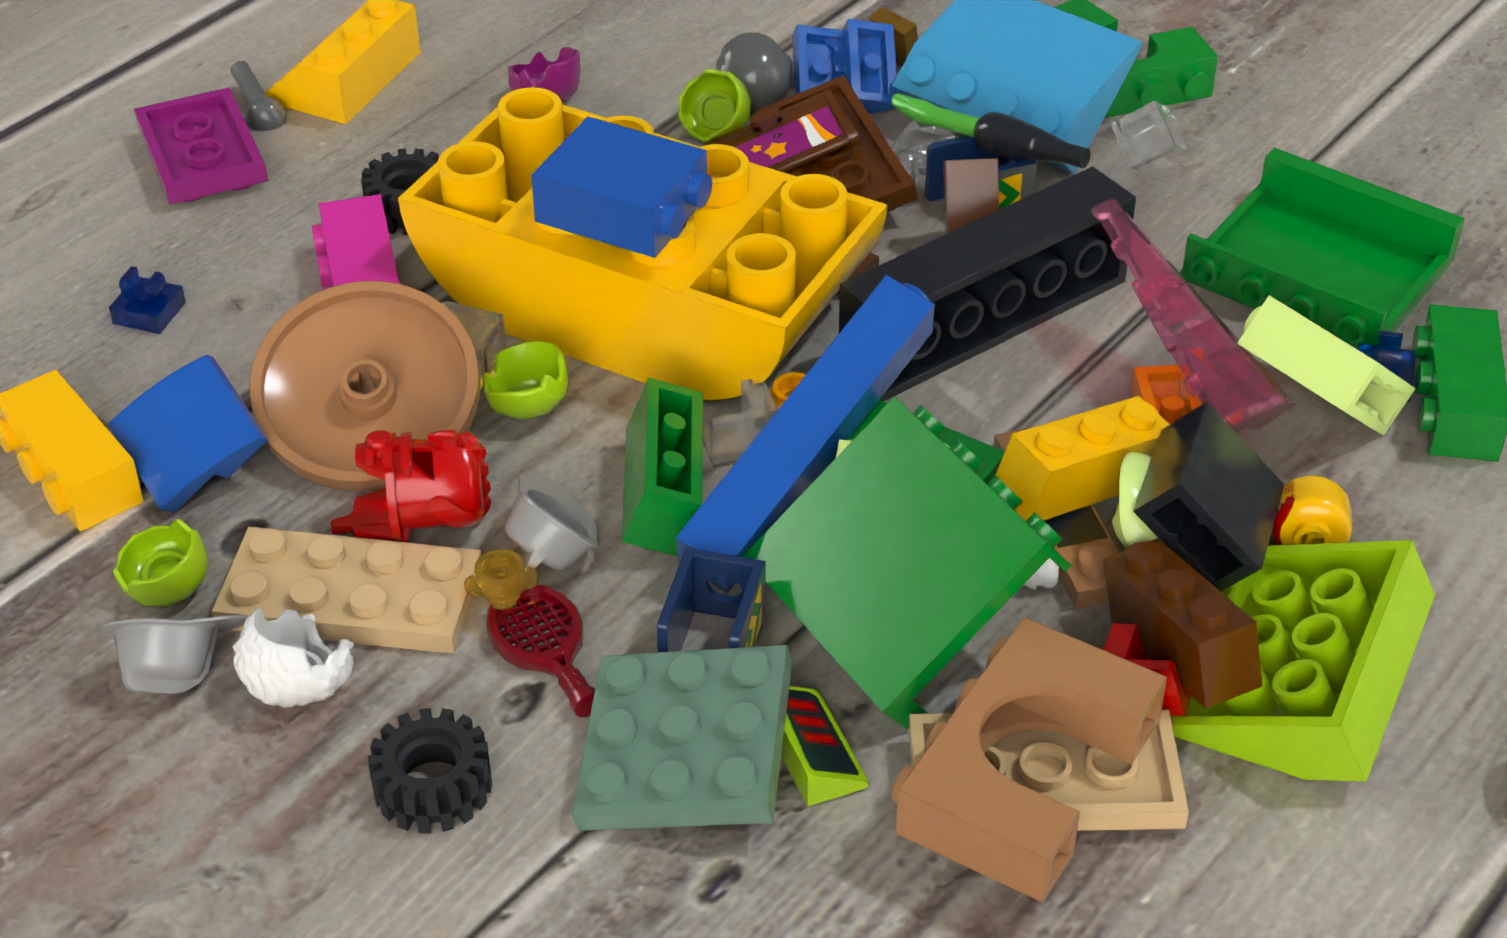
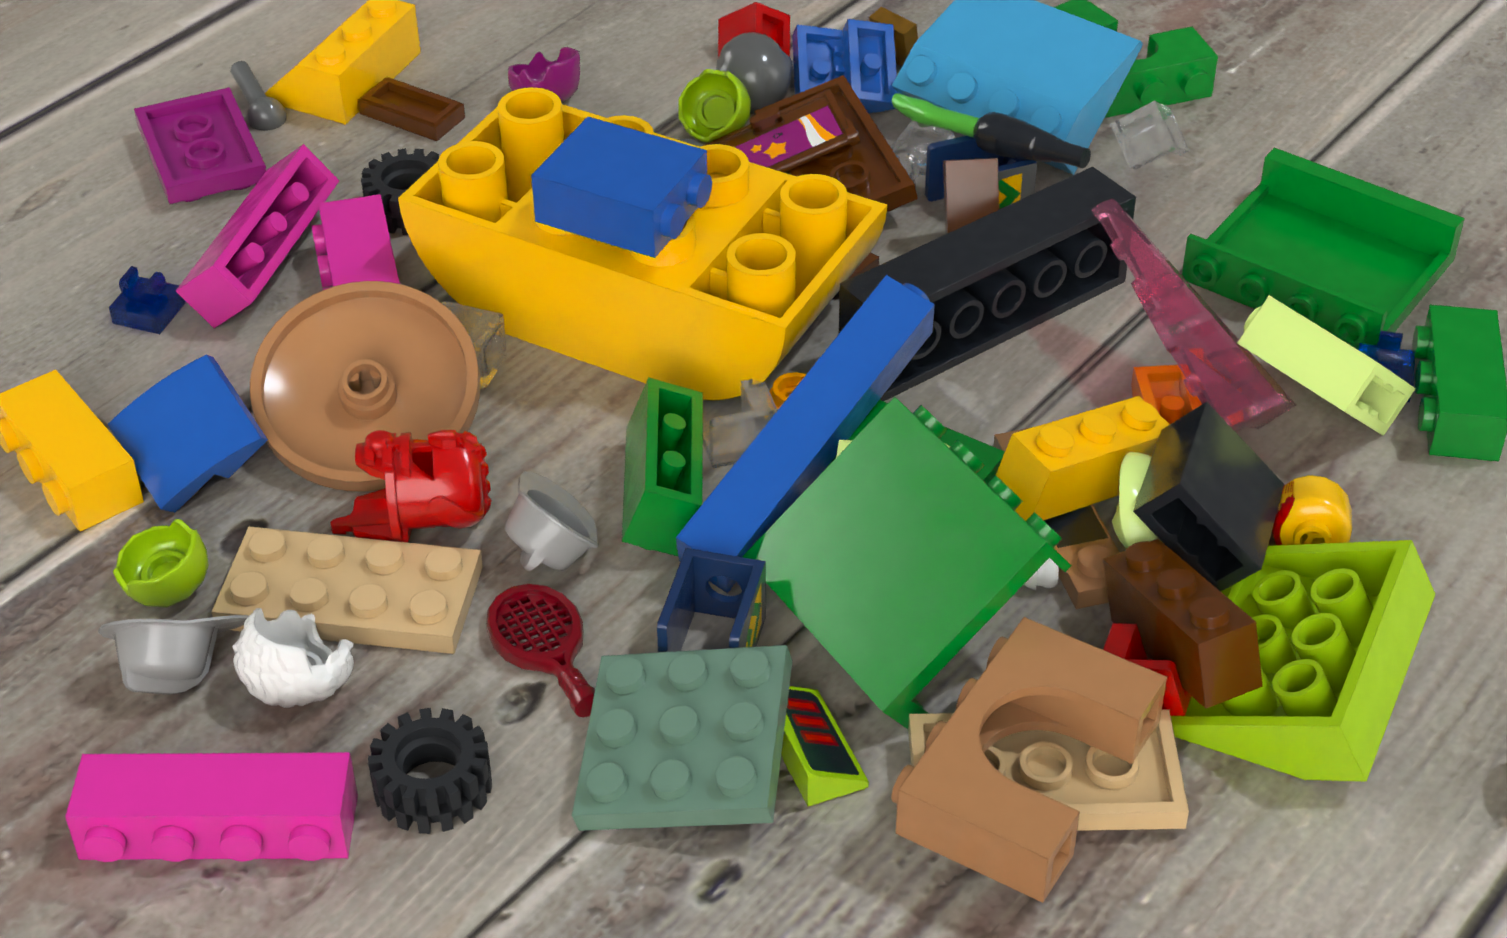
clear yellow plate [464,549,538,610] -> none
lime hair [483,340,569,420] -> none
none -> dark pink brick [65,752,358,862]
none -> dark pink brick [176,144,340,328]
none -> reddish brown tile [358,77,465,141]
none -> red panel [718,2,790,58]

